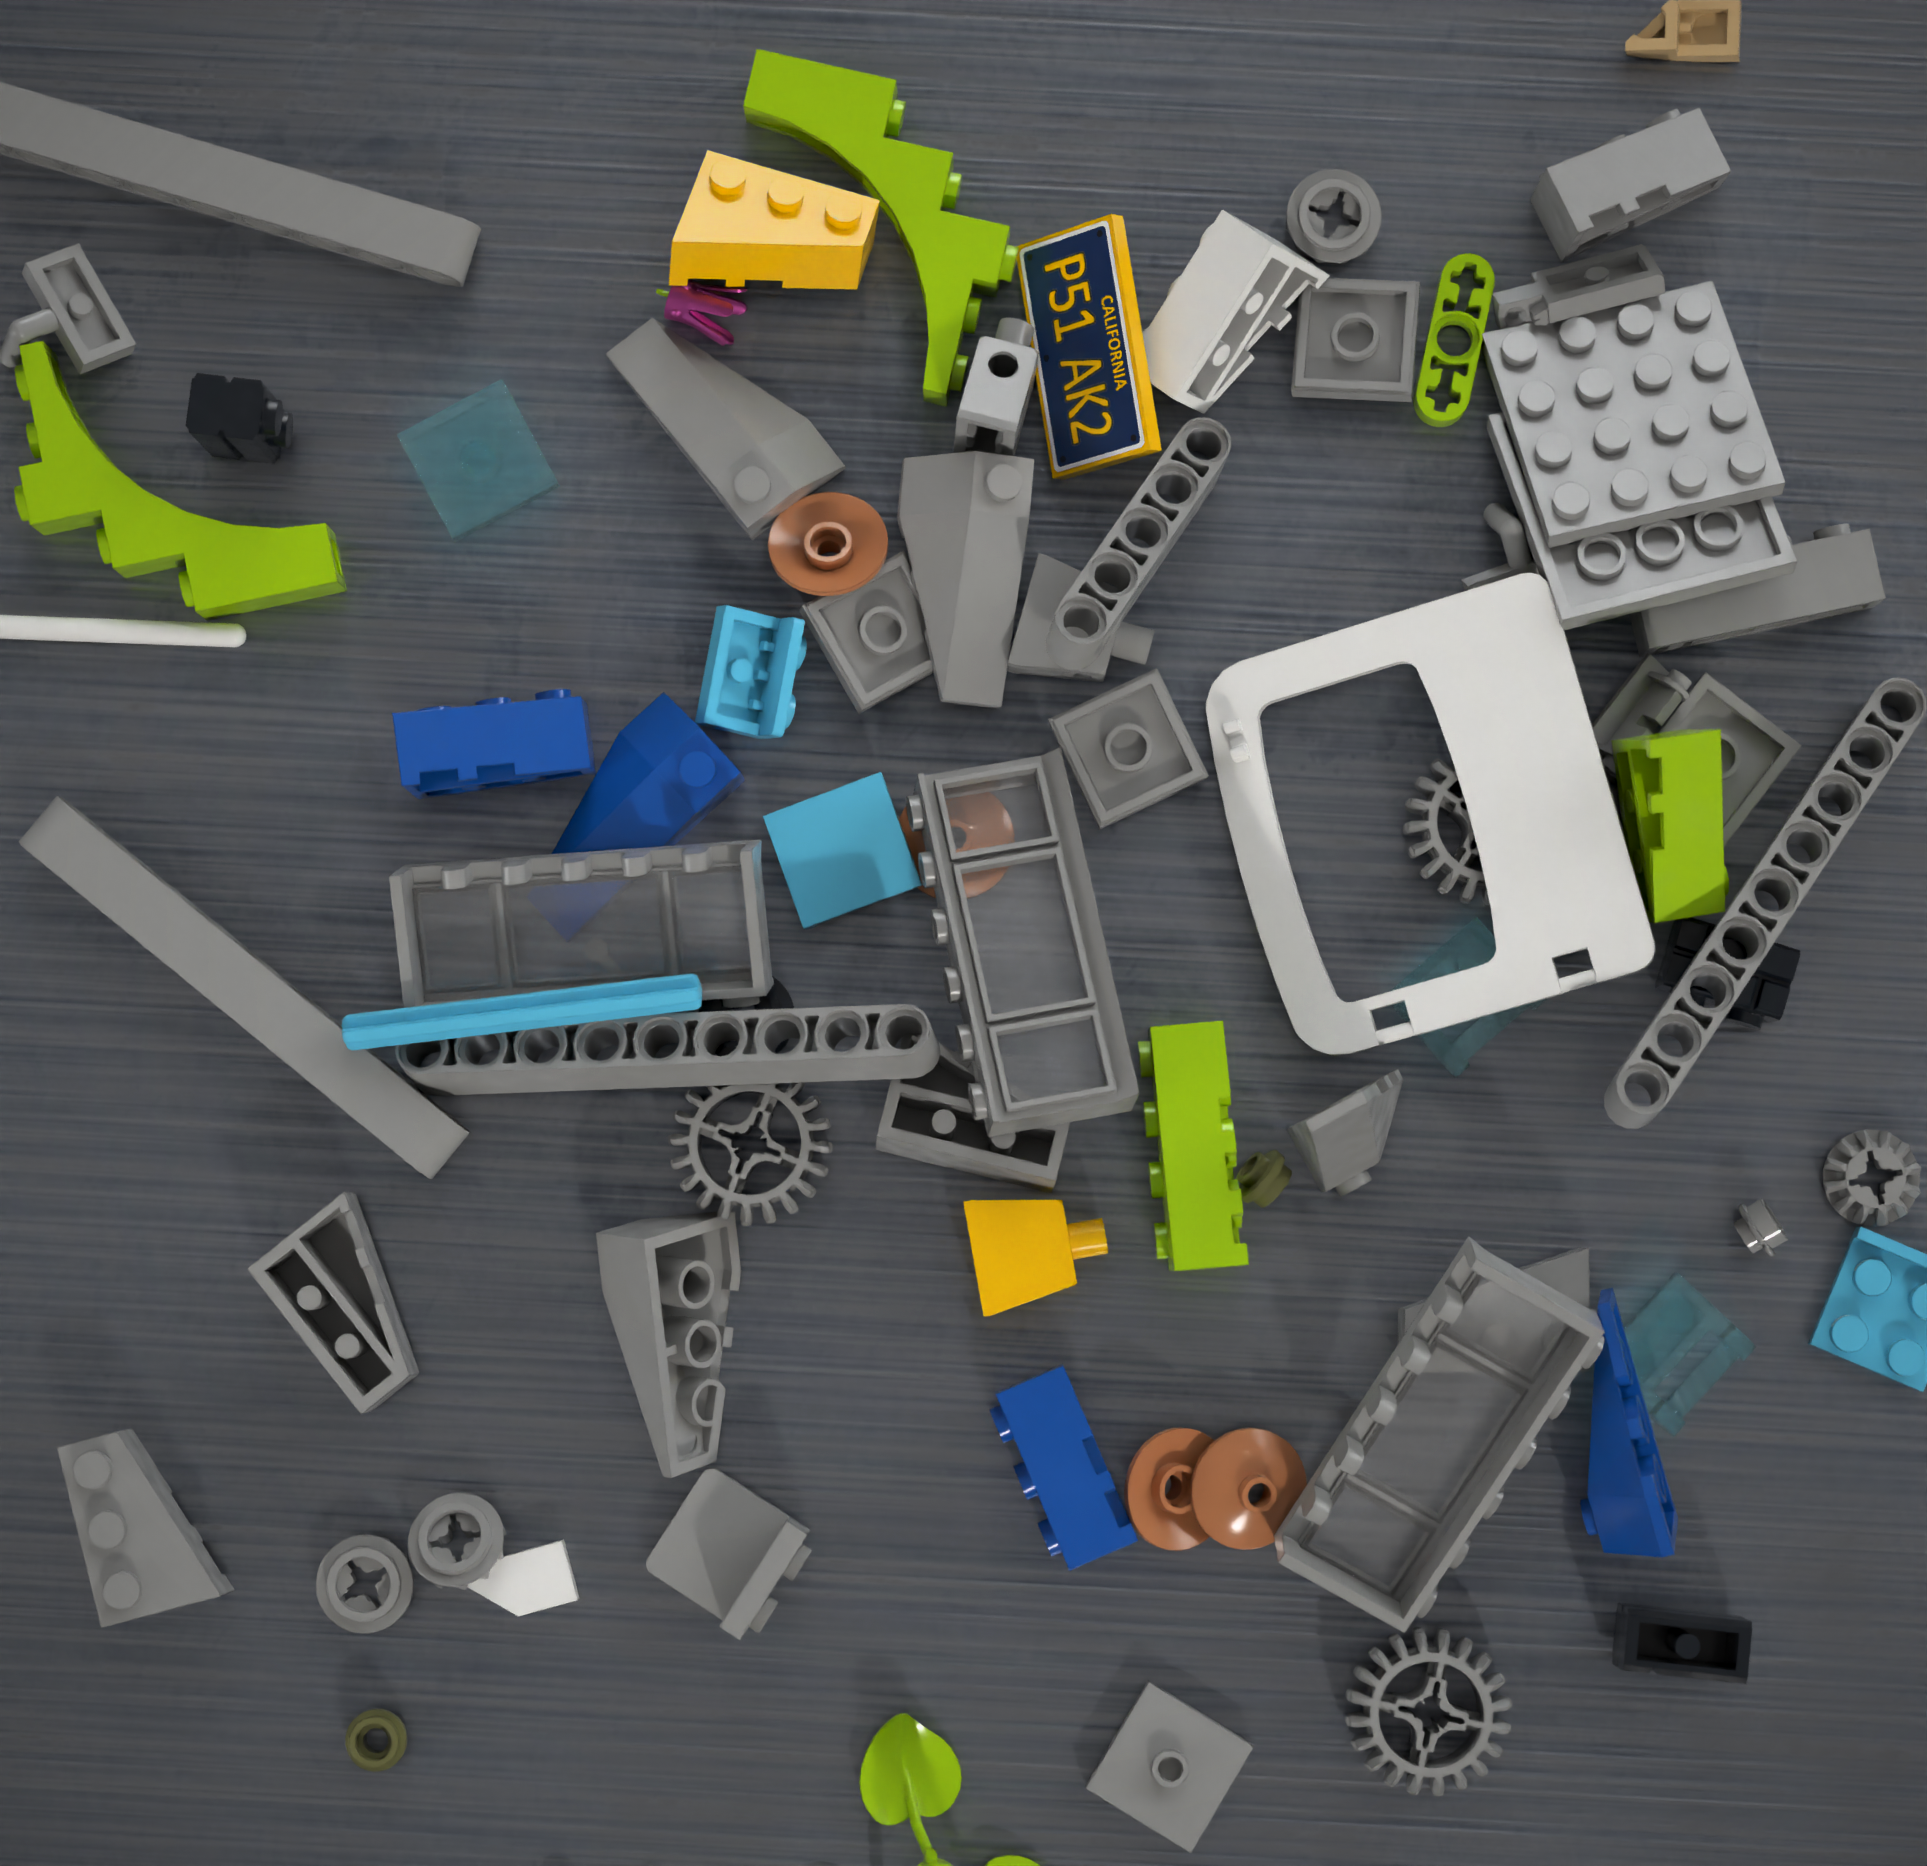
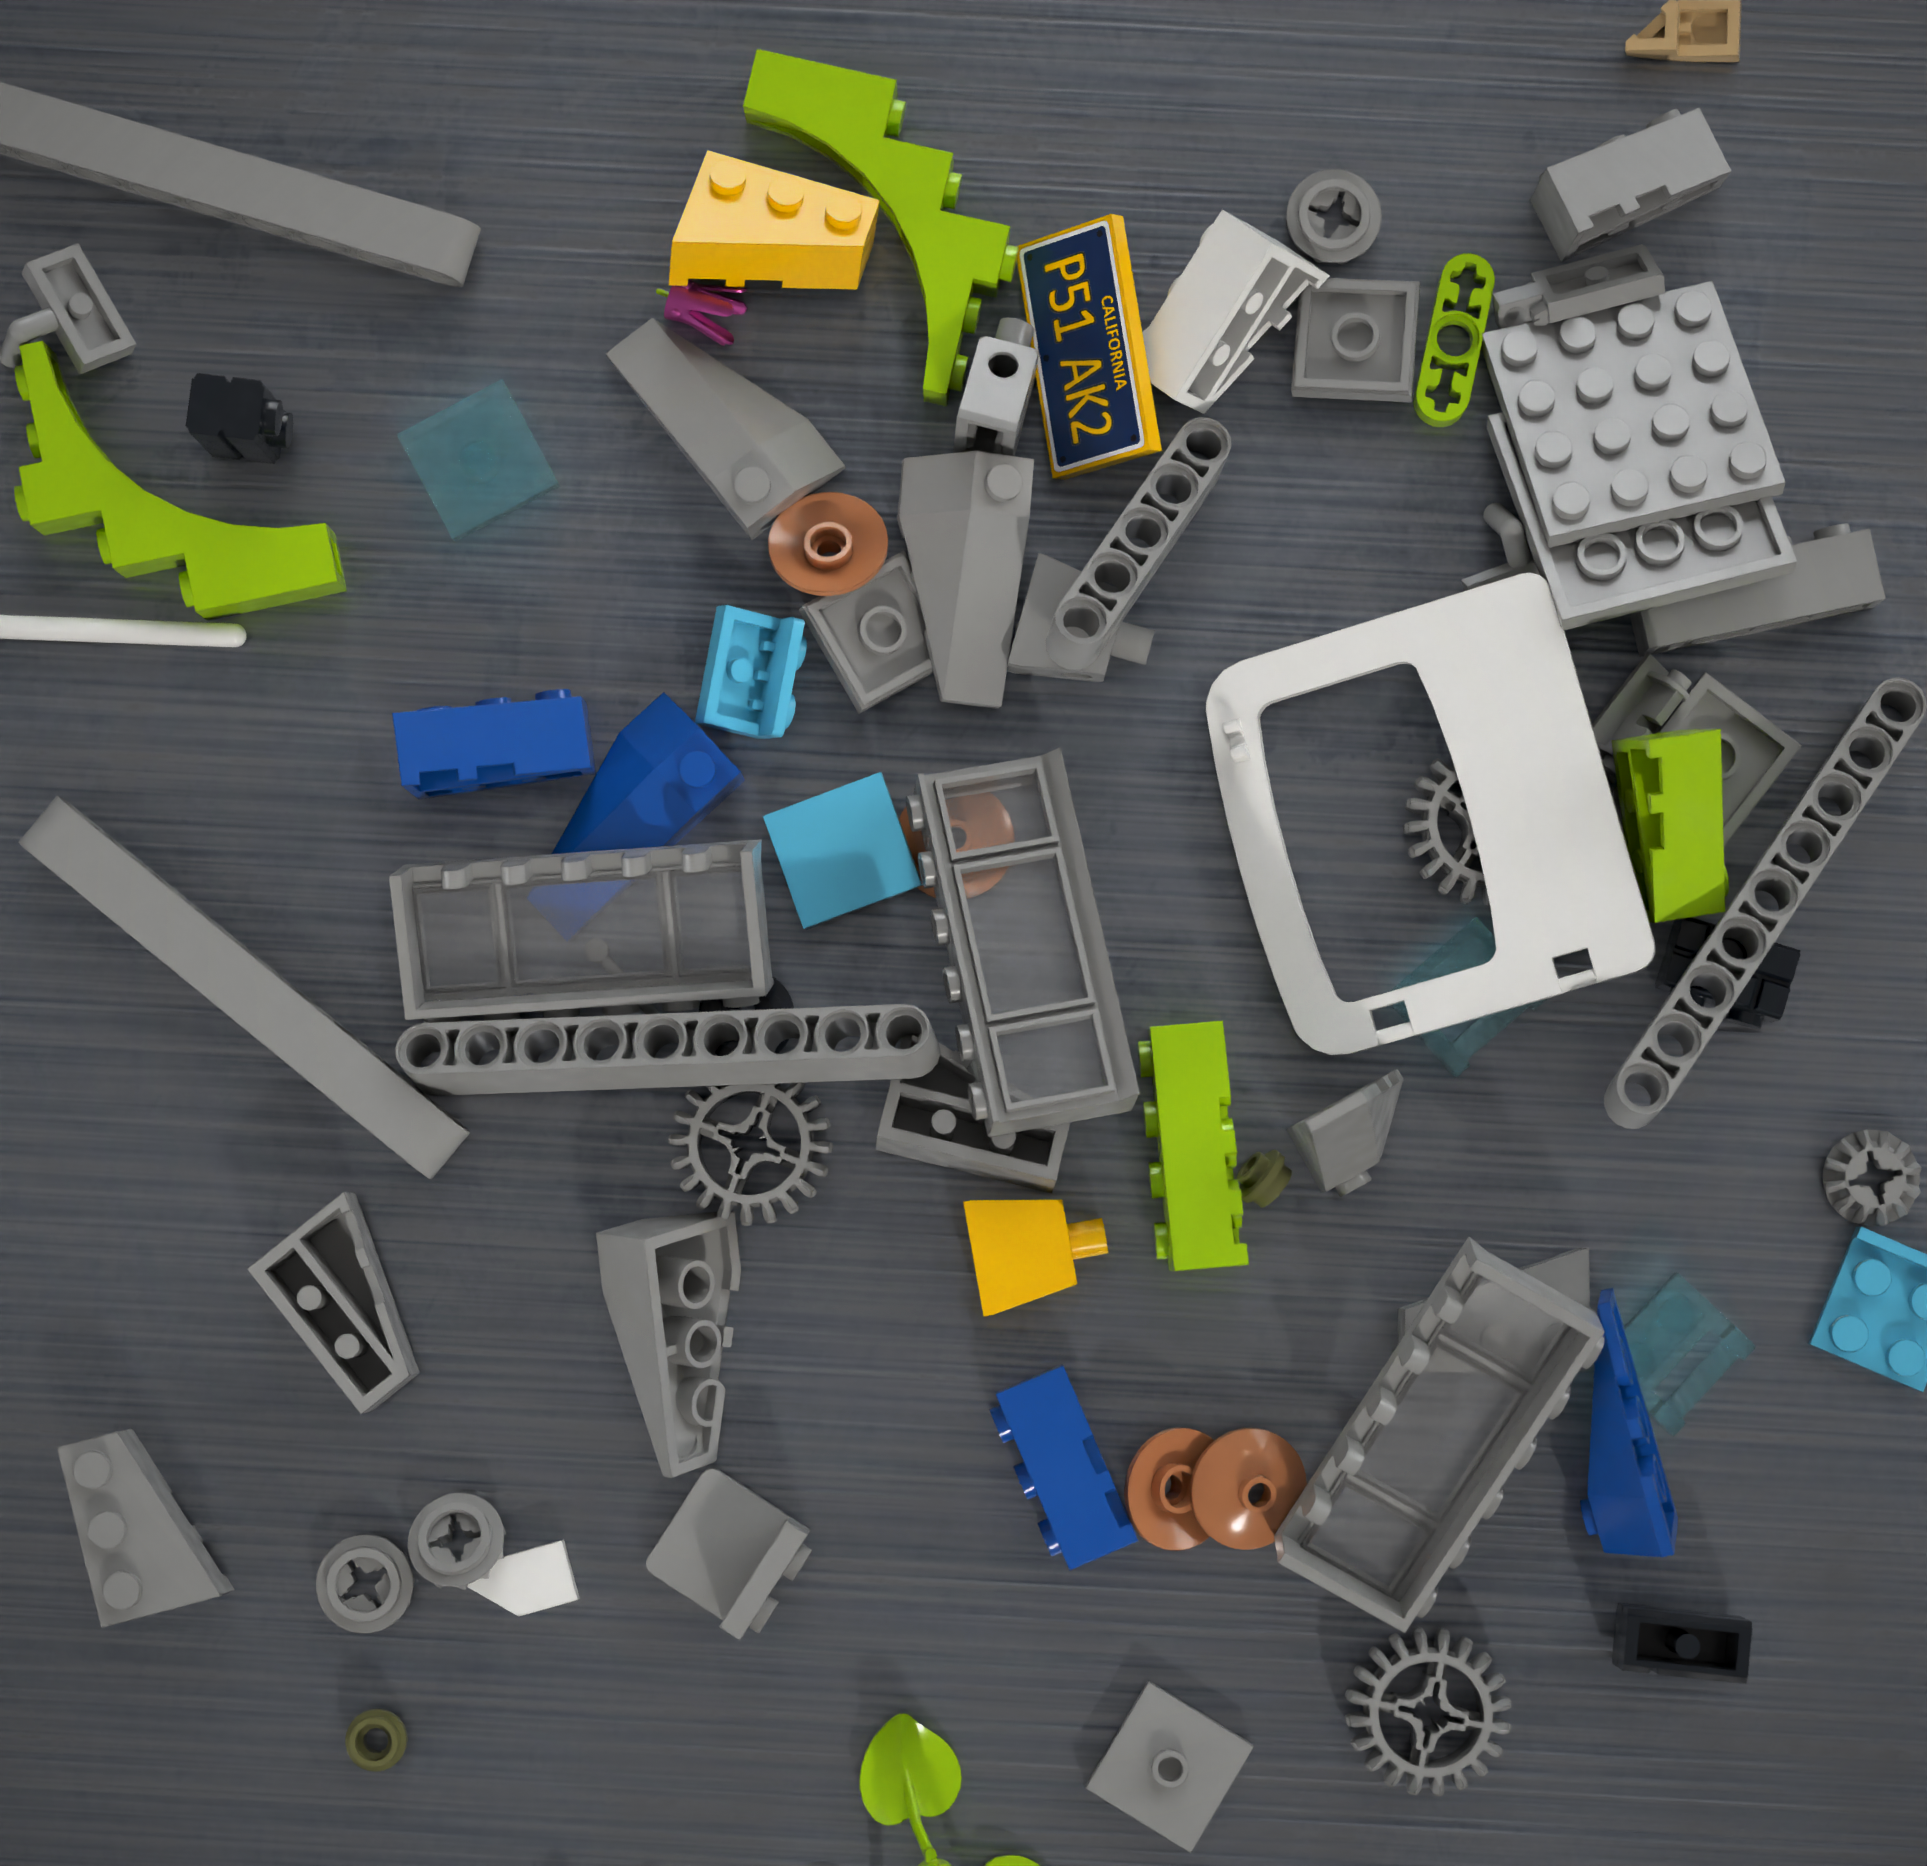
medium azure axle [342,973,703,1051] -> none
light grey plate [1048,668,1209,830] -> none
light grey plate [1734,1198,1788,1256] -> none

